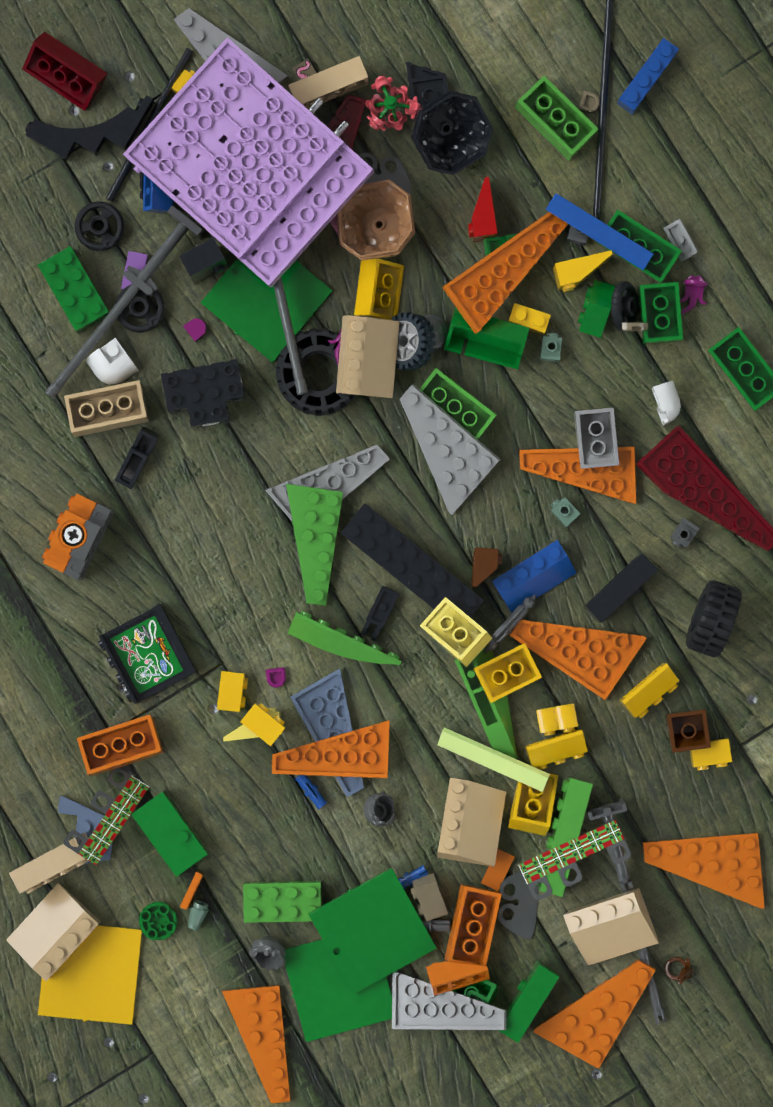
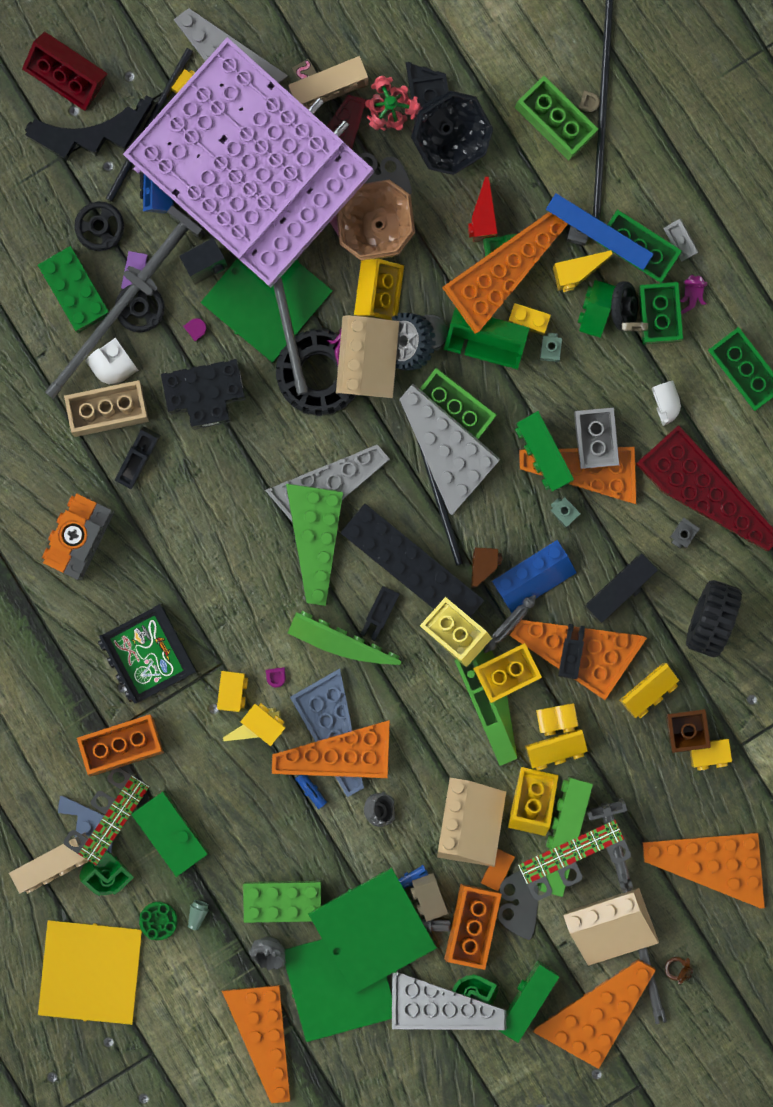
tan slope [6,883,101,981] -> none
orange tile [180,870,204,910] -> none
orange slope [426,961,490,996] -> none
yellowish green tile [437,727,550,792] -> none
blue brick [617,38,679,114] -> none
none -> green brick [79,850,134,896]
none -> black piece [416,438,463,566]
none -> green slope [515,411,574,493]
none -> black hinge [558,623,585,679]

